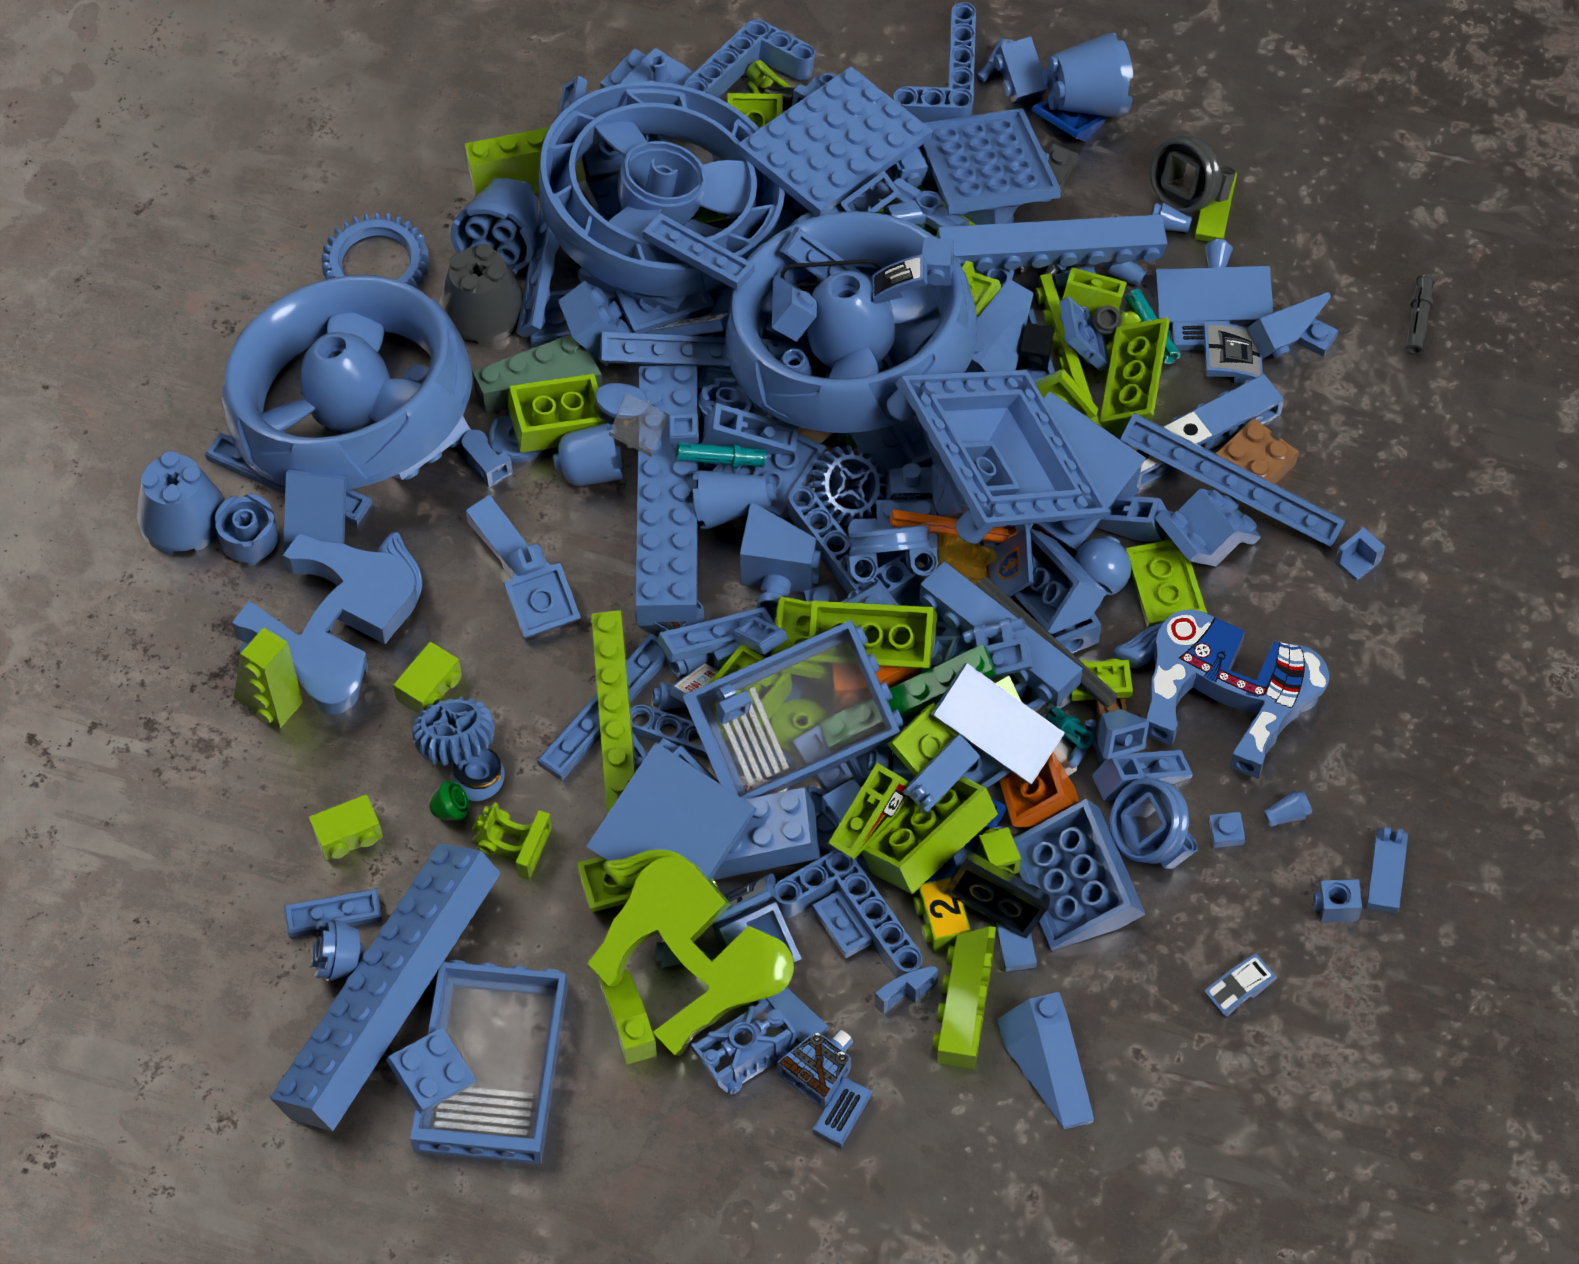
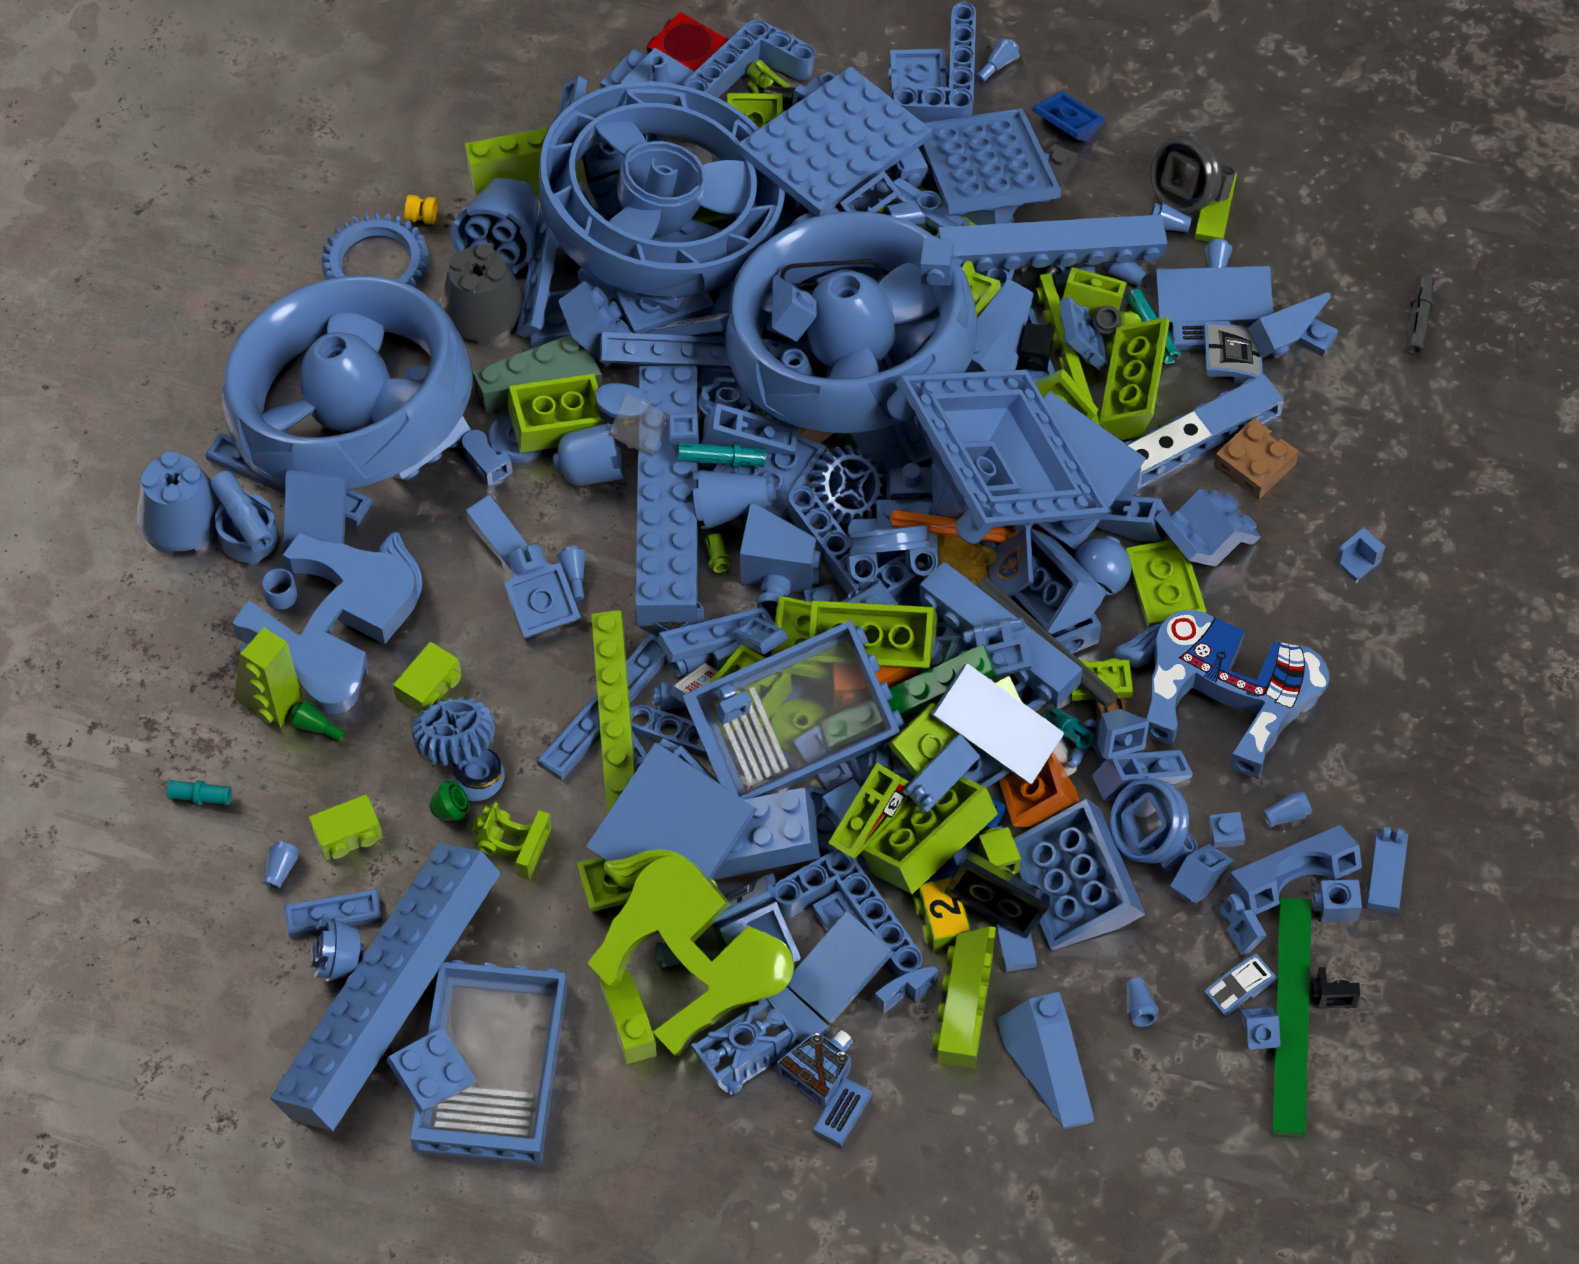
medium blue plate [643,213,755,290] -> none
medium blue tile [780,227,861,281] -> none
slope [872,254,927,303] -> none
medium blue brick [994,37,1049,104] -> none
medium blue cone [1042,33,1133,117] -> none
medium blue plate [1120,412,1346,547] -> none
none -> teal pin [167,780,232,806]
none -> medium blue axle [210,471,274,552]
none -> medium blue piece [261,568,298,610]
none -> medium blue cone [262,841,298,889]
none -> green cone [289,700,345,742]
none -> yellow wheel [404,194,438,225]
none -> medium blue cone [557,546,586,601]
none -> panel [647,12,729,72]
none -> lime pin [704,533,732,573]
none -> medium blue tile [788,911,894,1024]
none -> medium blue plate [888,49,949,99]
none -> medium blue cone [1126,977,1159,1027]
none -> medium blue slope [1170,844,1234,903]
none -> medium blue plate [1218,893,1267,954]
none -> medium blue arch [1231,825,1362,915]
none -> medium blue bracket [1240,1006,1280,1050]
none -> green tile [1272,897,1312,1138]
none -> black bracket [1311,967,1360,1009]

